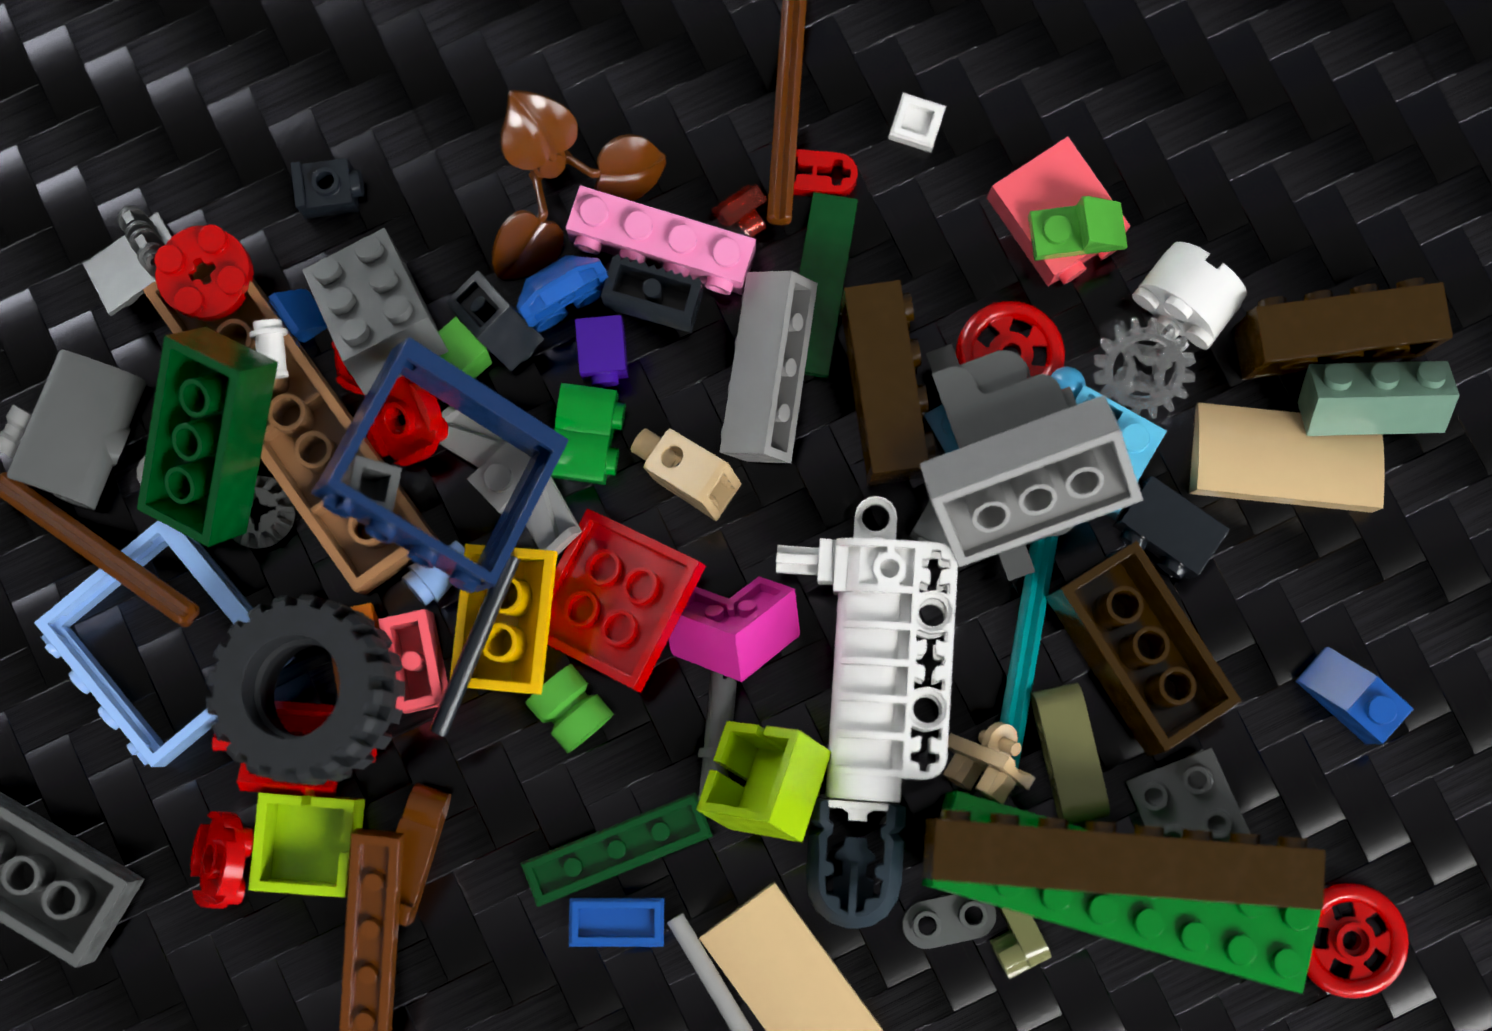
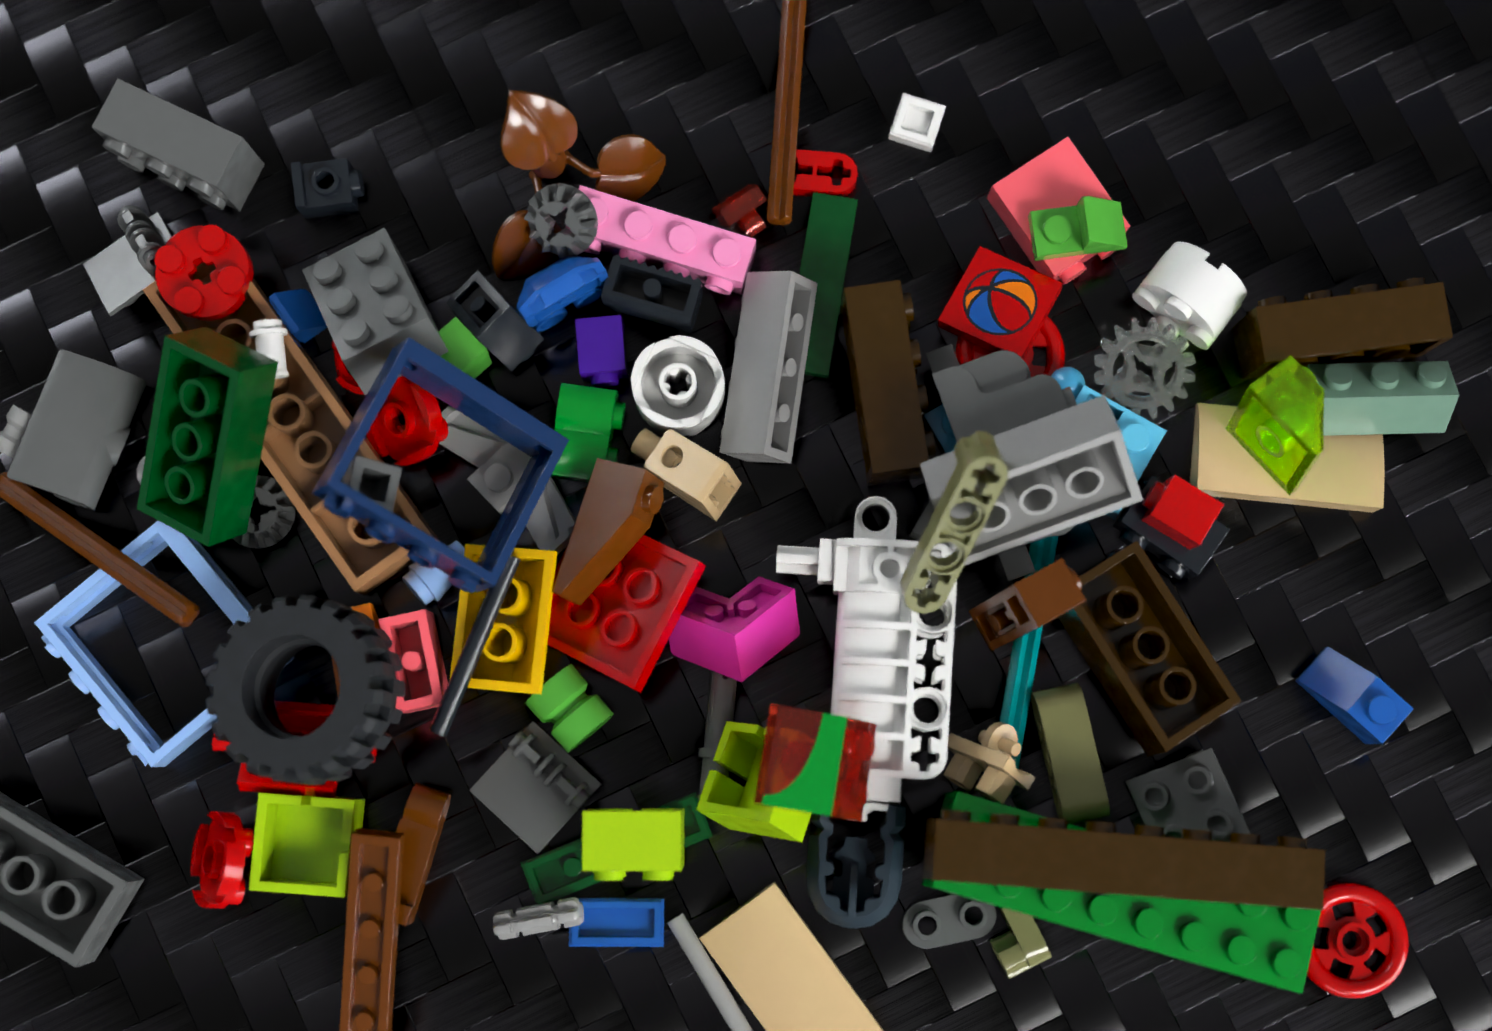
none -> dark grey brick [92,78,265,211]
none -> dark grey hinge [469,721,601,854]
none -> light grey axle [493,897,584,940]
none -> dark grey gear [524,183,598,259]
none -> reddish brown slope [552,458,665,606]
none -> lime piece [582,808,685,881]
none -> white brick [631,335,725,436]
none -> clear red slope [754,704,877,821]
none -> olive beam [900,431,1008,614]
none -> tile [938,246,1063,359]
none -> reddish brown slope [969,558,1086,651]
none -> red brick [1141,475,1225,550]
none -> clear neon green slope [1225,355,1324,496]

